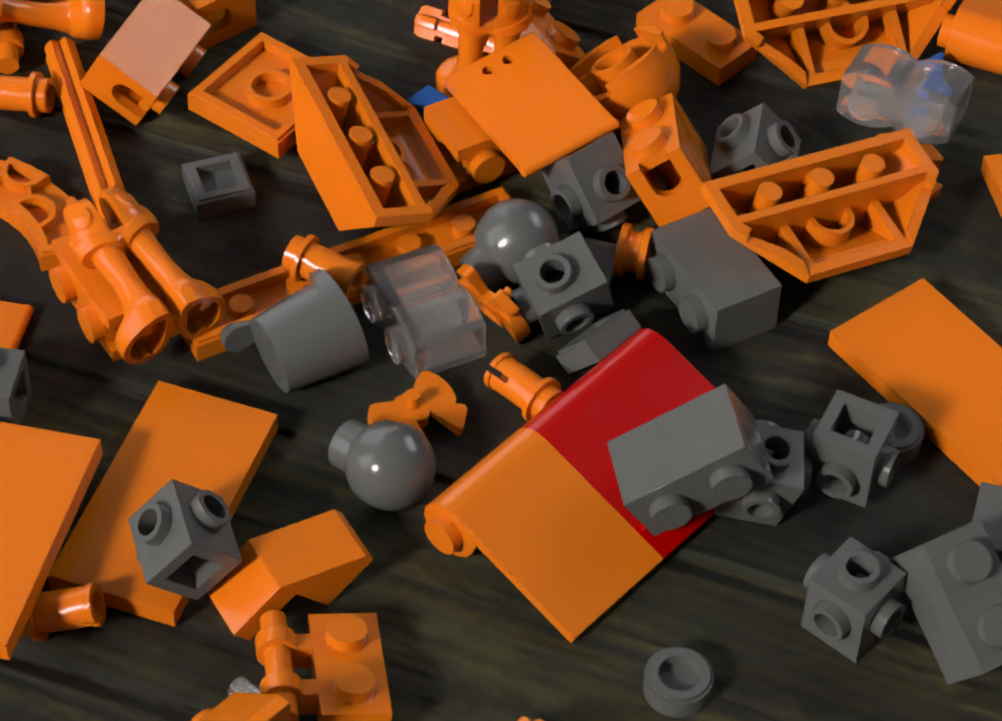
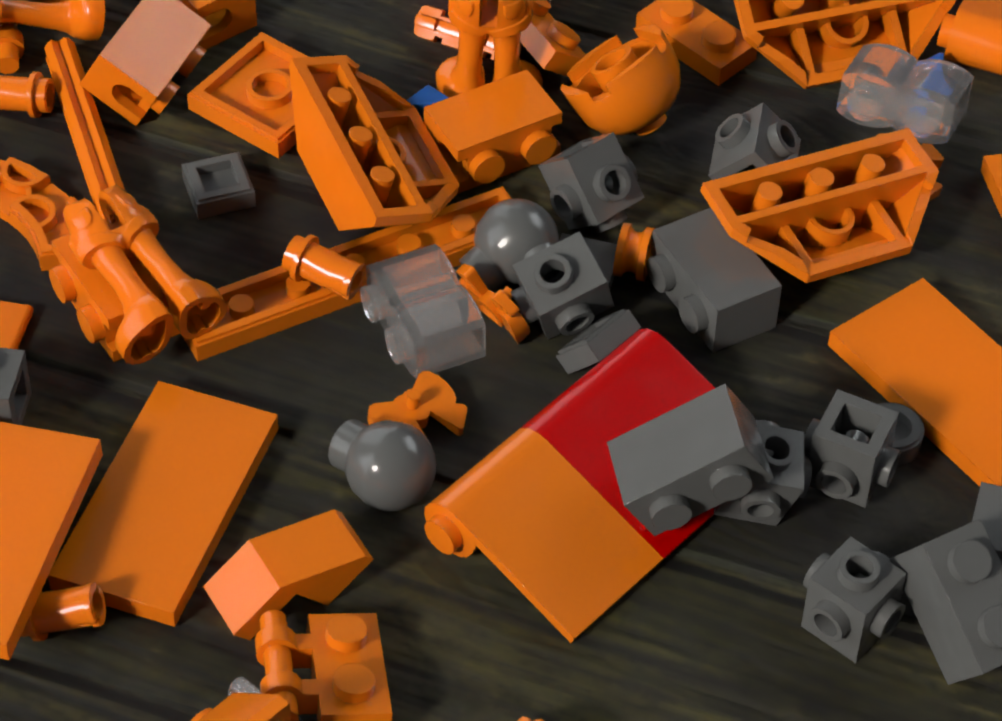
dark grey brick [128,479,242,601] -> none
dark grey hat [220,268,369,393] -> none
orange container [443,31,619,178] -> none
orange pin [483,352,563,422] -> none
orange brick [620,92,712,227] -> none
dark grey tile [643,646,714,718] -> none

